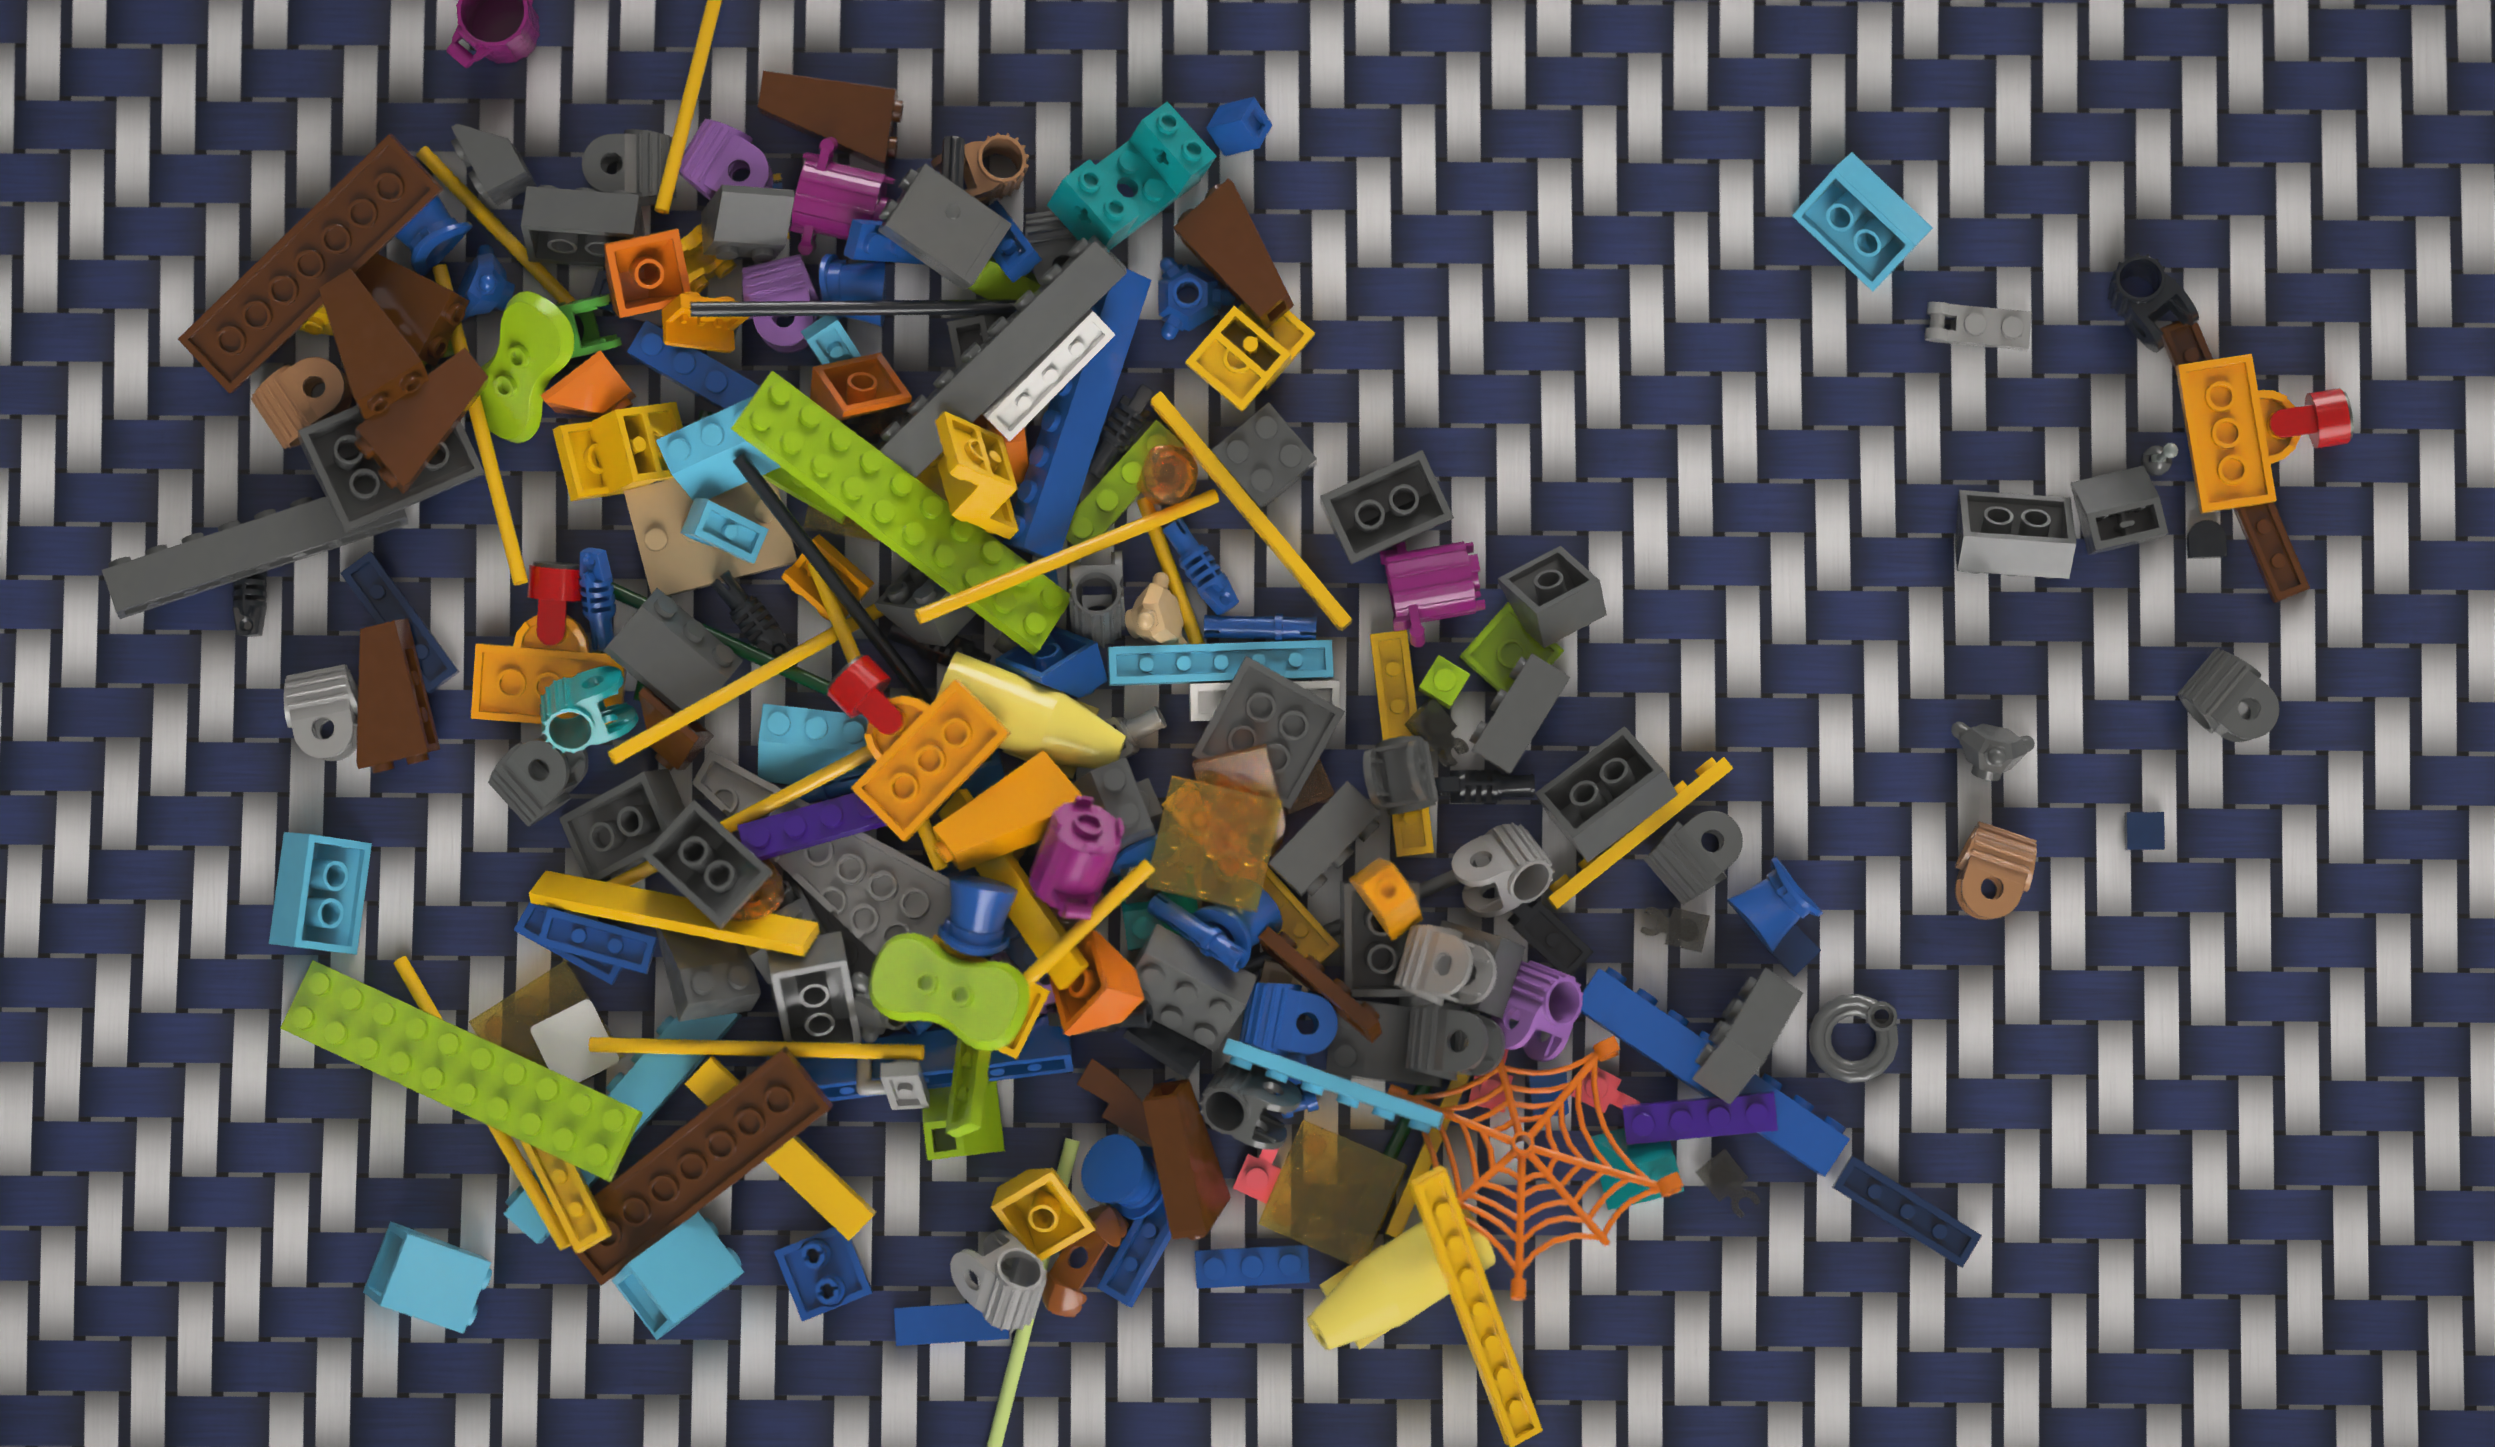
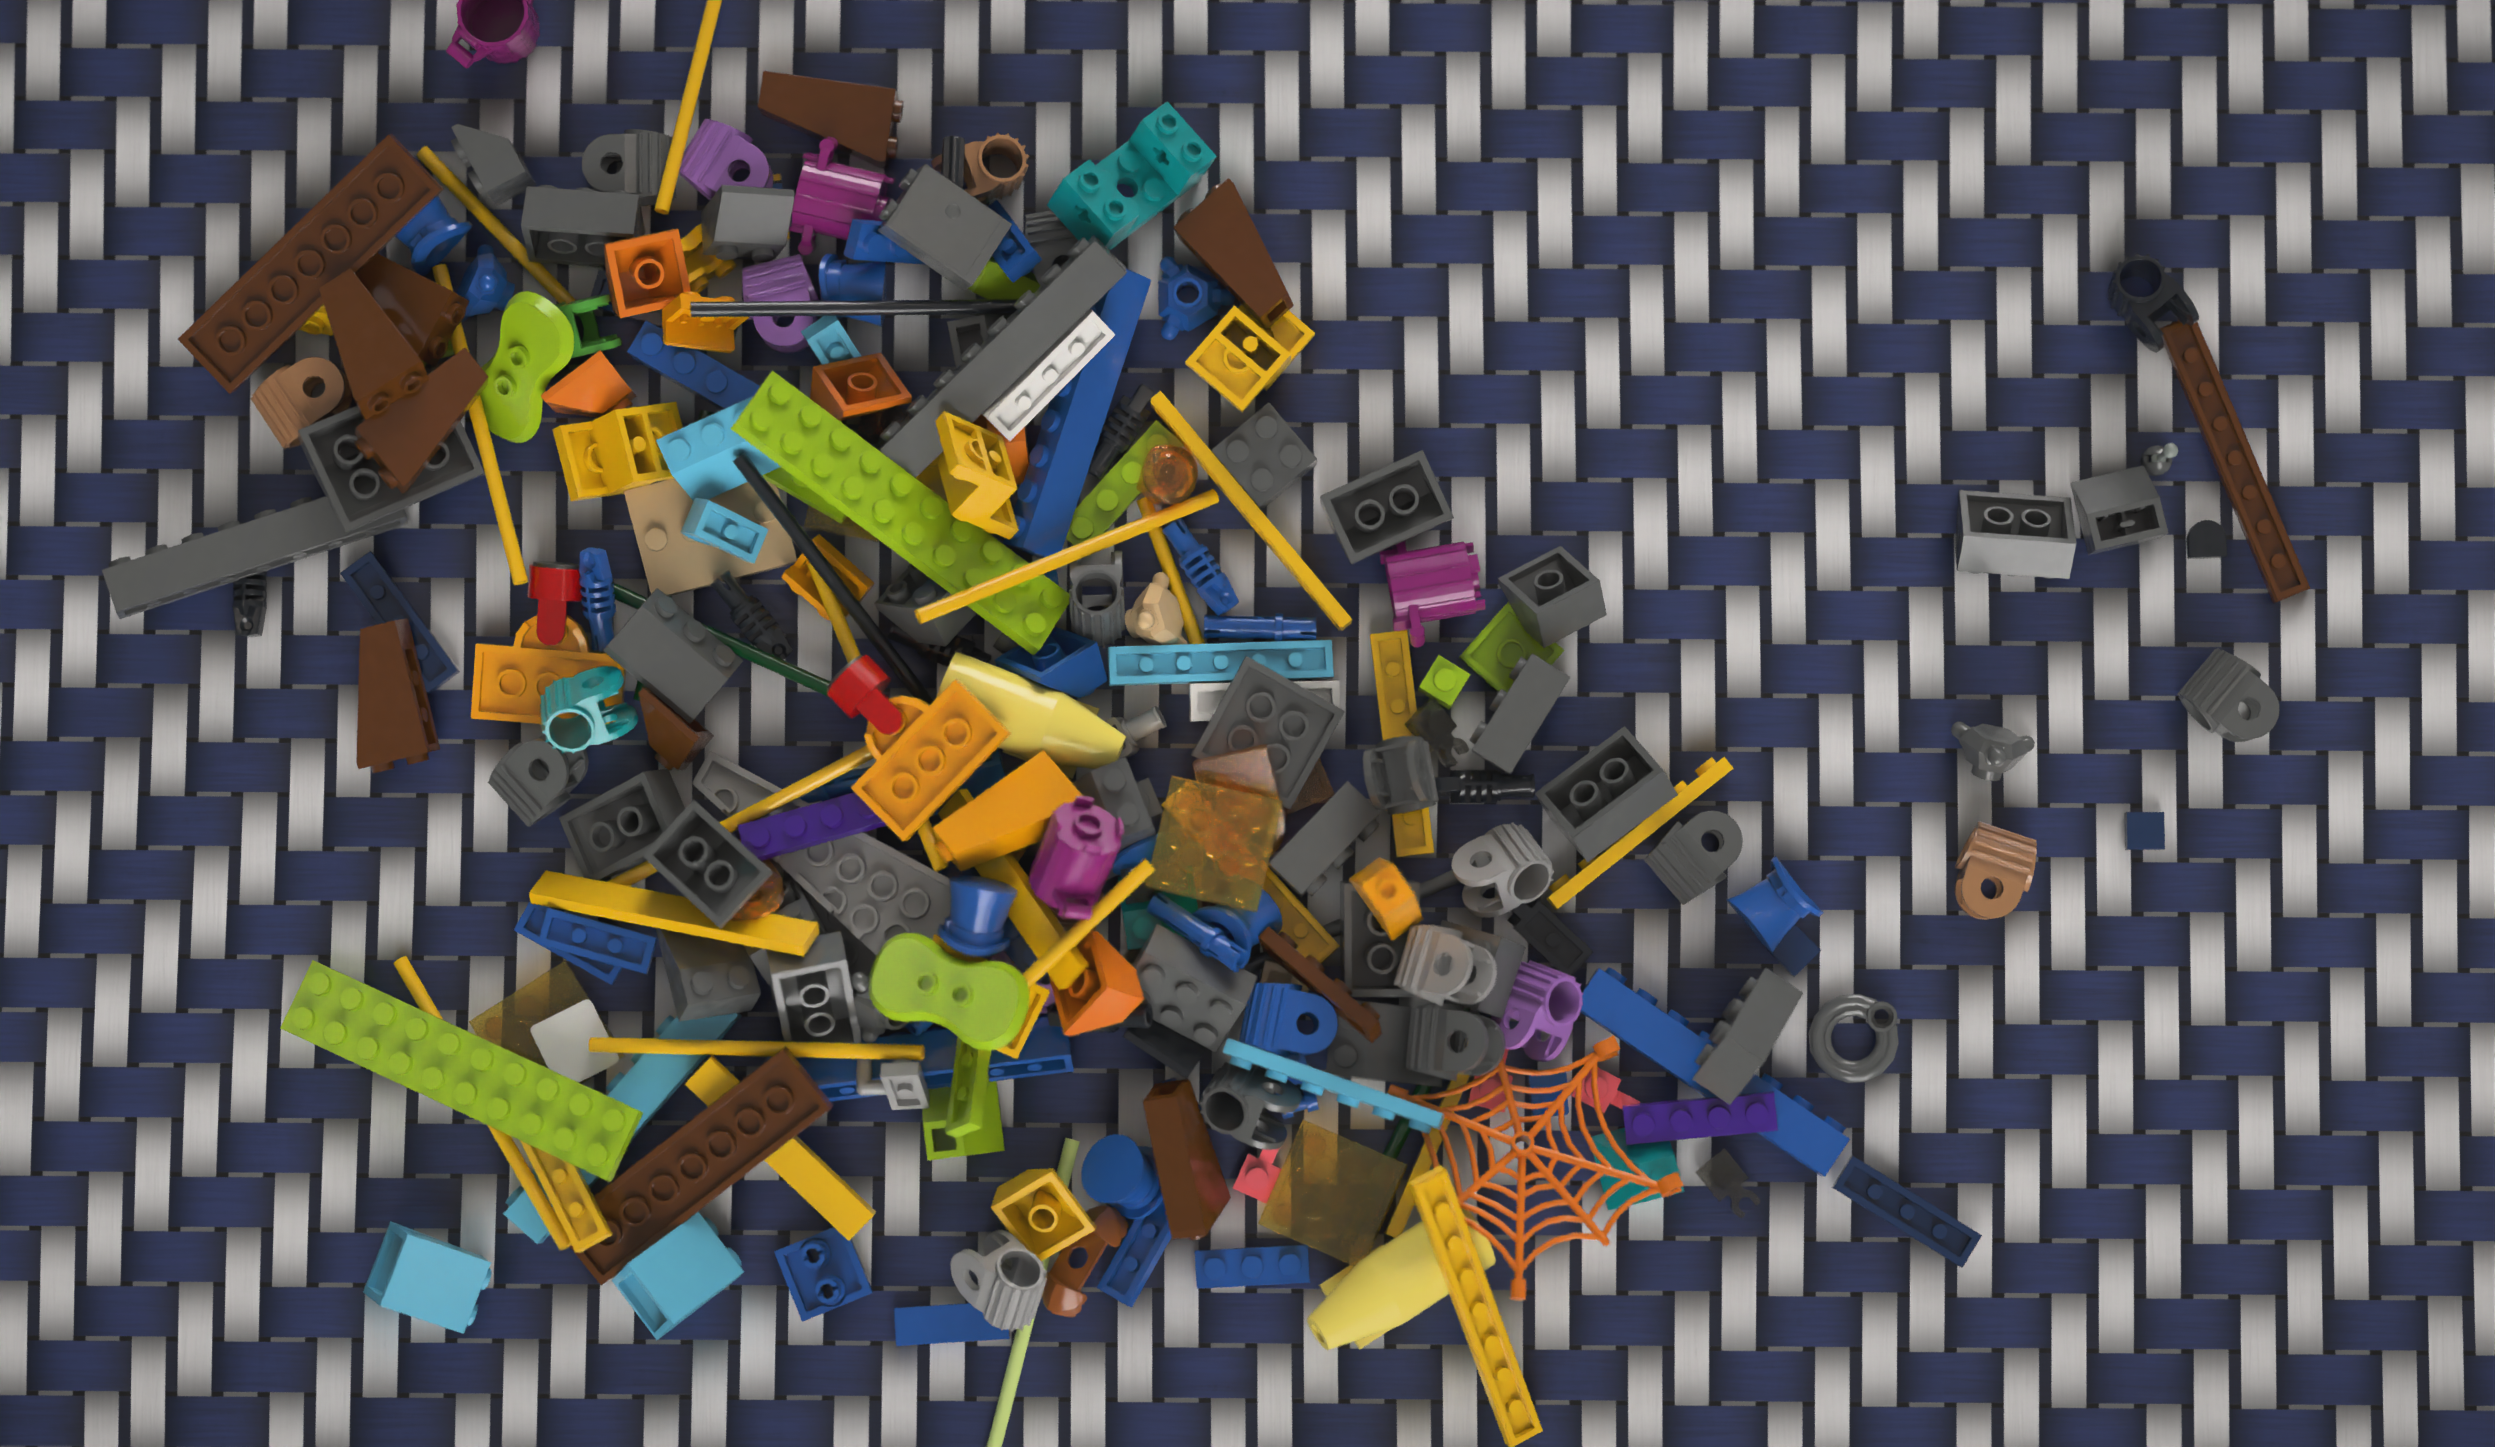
medium azure slope [269,832,372,955] -> none
light grey piece [284,664,358,761] -> none
yellow piece [608,604,884,765] -> none
medium azure slope [758,704,874,785] -> none
reddish brown slope [1077,1058,1152,1146] -> none
blue panel [1206,97,1272,156] -> none
clear smoke plate [1640,907,1710,953] -> none
medium azure slope [1792,152,1933,291] -> none
light grey plate [1925,302,2032,351] -> none
light orange plate [2175,354,2354,514] -> none

